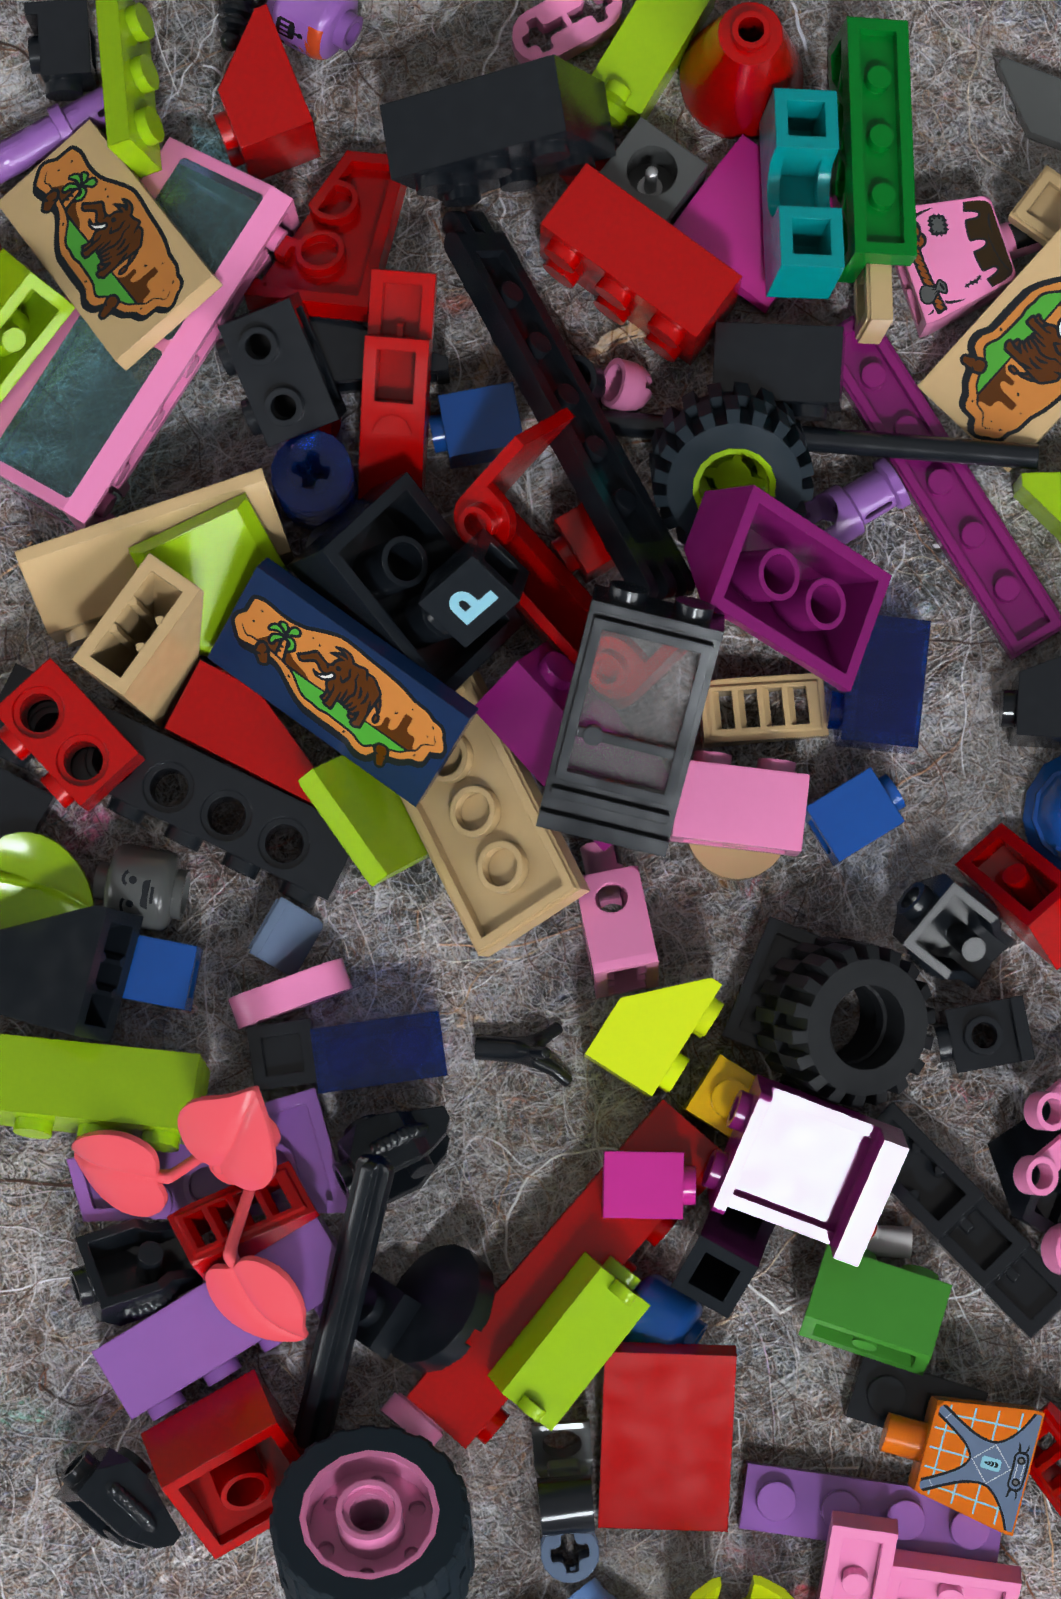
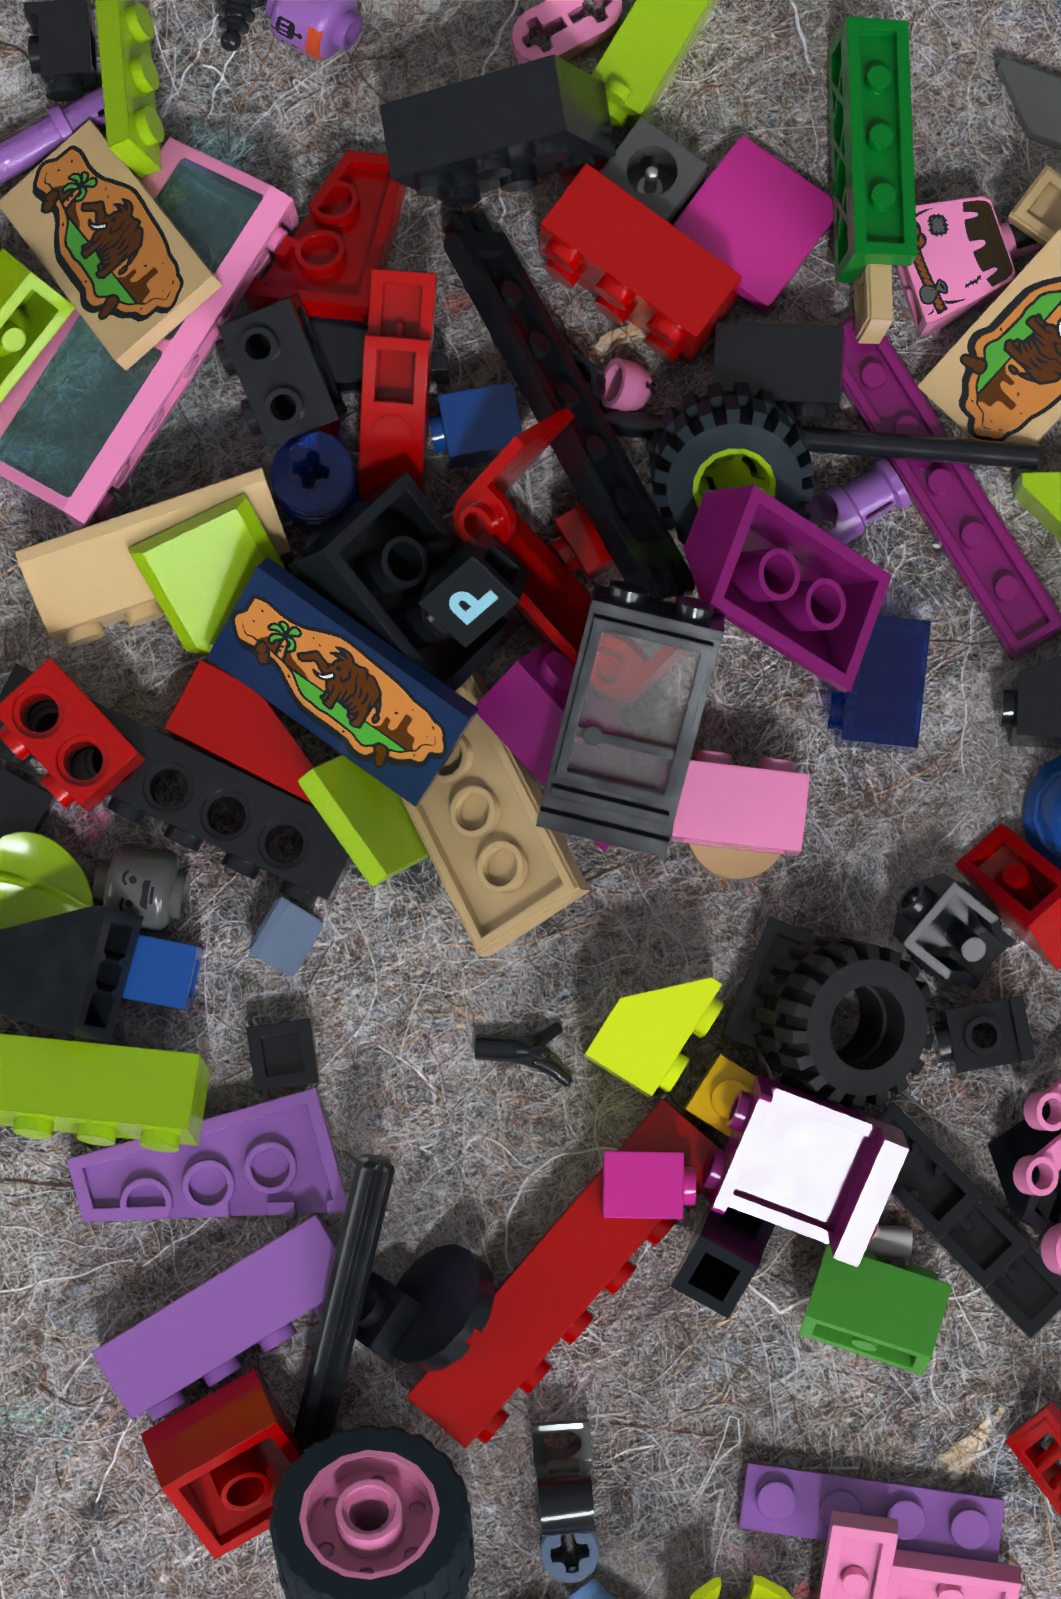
black hand [55,1447,181,1549] -> none
black hand [69,1218,203,1326] -> none
coral plant [71,1086,310,1342] -> none
tan slope [72,553,204,727] -> none
red slope [167,1161,320,1280] -> none
red slope [213,4,321,180] -> none
bright pink beam [228,958,353,1030] -> none
clear blue brick [310,1011,449,1094] -> none
black hand [332,1106,450,1204] -> none
bright pink tile [380,1392,443,1446] -> none
lime brick [487,1251,651,1431] -> none
bright pink torso [577,841,659,999] -> none
red tile [598,1342,737,1532] -> none
blue head [622,1274,708,1345] -> none
red cone [680,2,804,139] -> none
tan slope [700,673,829,749] -> none
teal arch [759,88,845,299] -> none
blue brick [805,767,906,866] -> none
black plate [843,1356,988,1428] -> none
torso [879,1396,1045,1536] -> none

